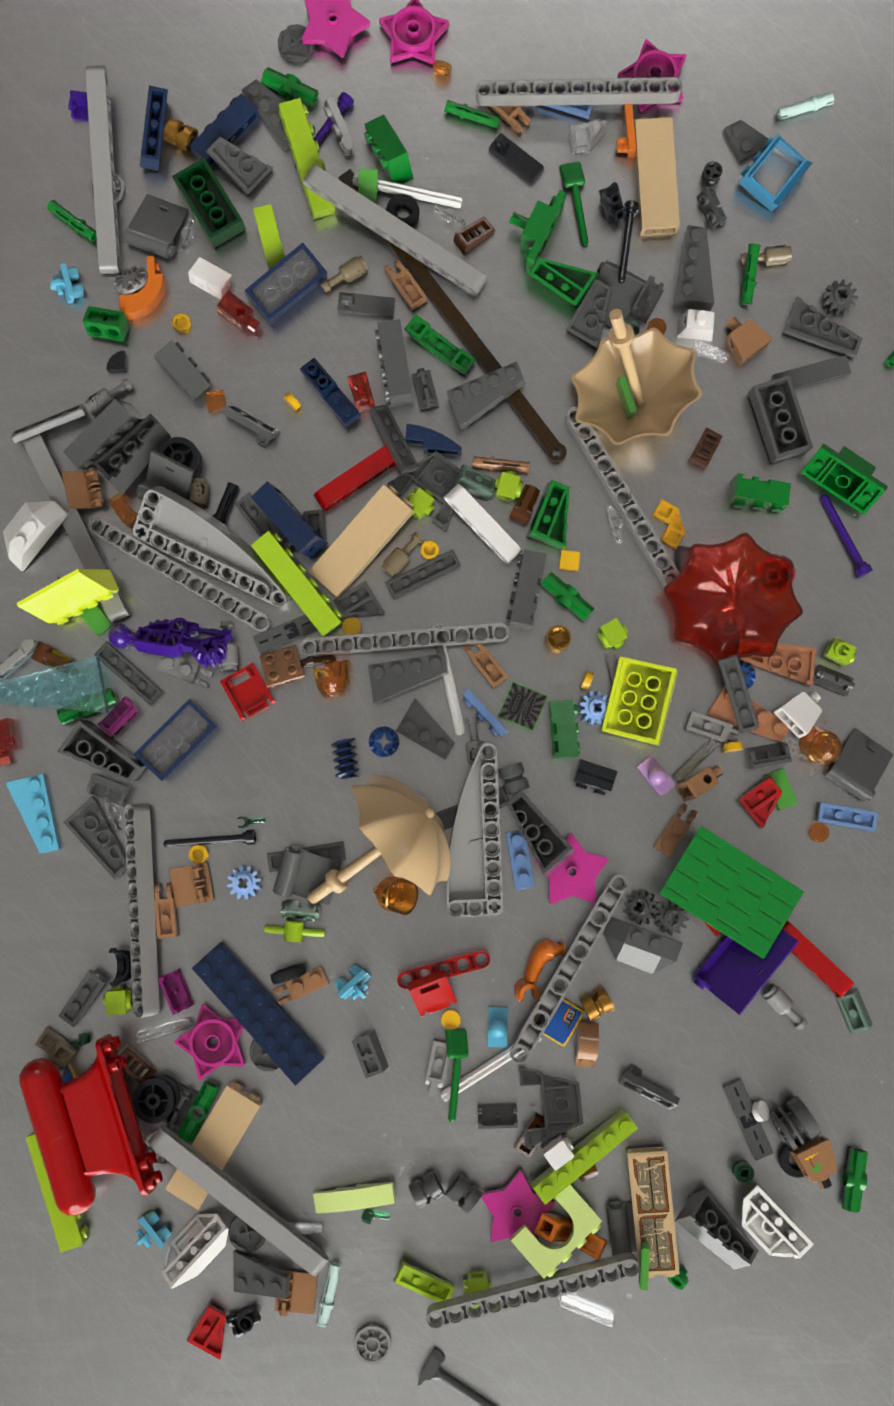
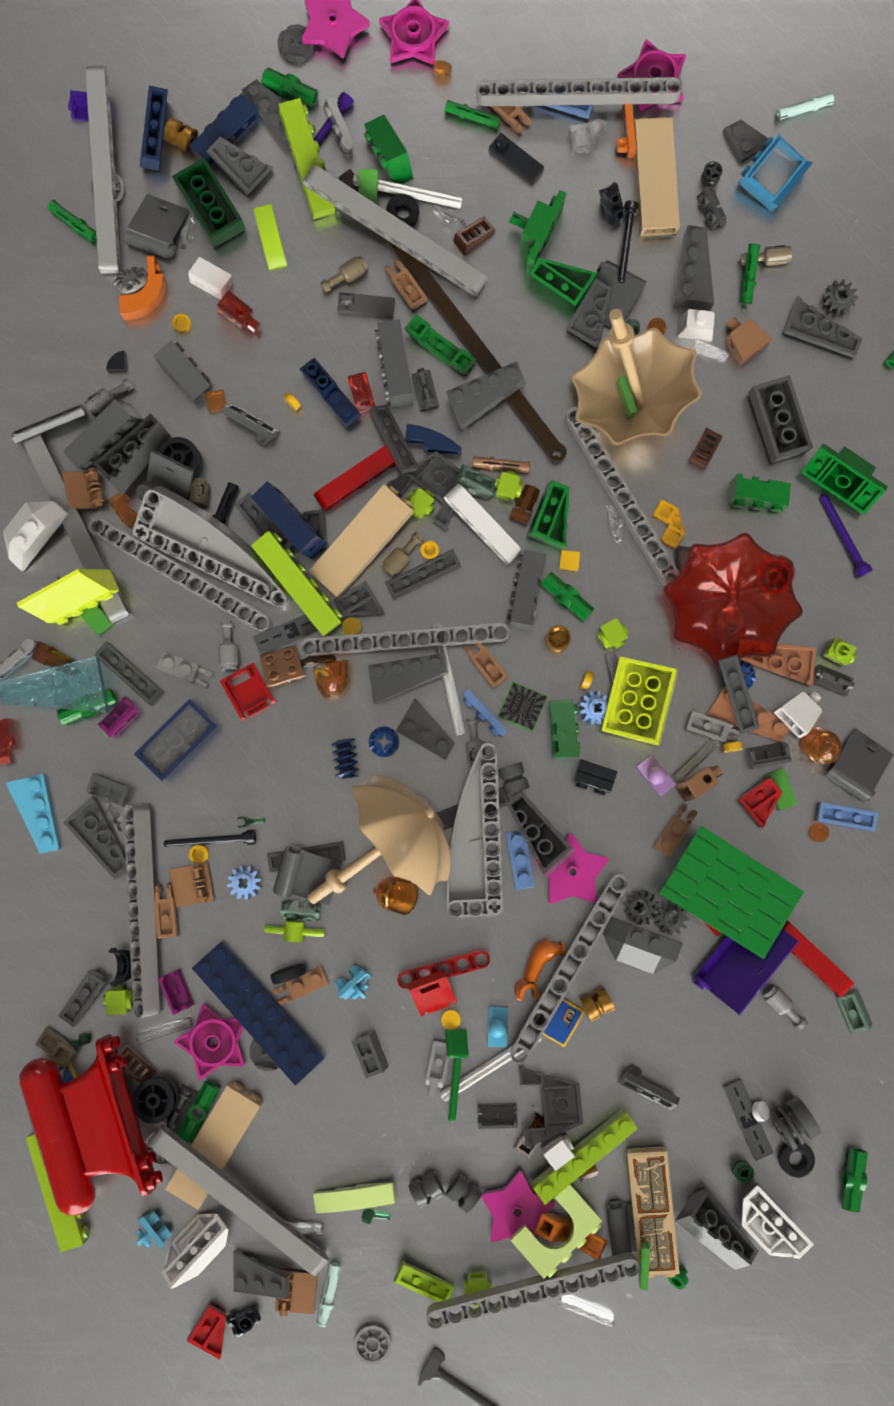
medium azure hips [50,263,84,304] -> none
dark grey wedge [57,720,146,783] -> none
green brick [82,306,129,342] -> none
dark purple arm [108,618,232,668] -> none
dark grey tile [228,1215,266,1253] -> none
brick [245,243,327,325] -> none
green piece [559,162,589,246] -> none
medium nougat brick [575,1021,599,1068] -> none
dark grey hinge [630,275,664,323] -> none
dark grey tile [772,355,851,389] -> none
medium nougat torso [789,1135,837,1189] -> none

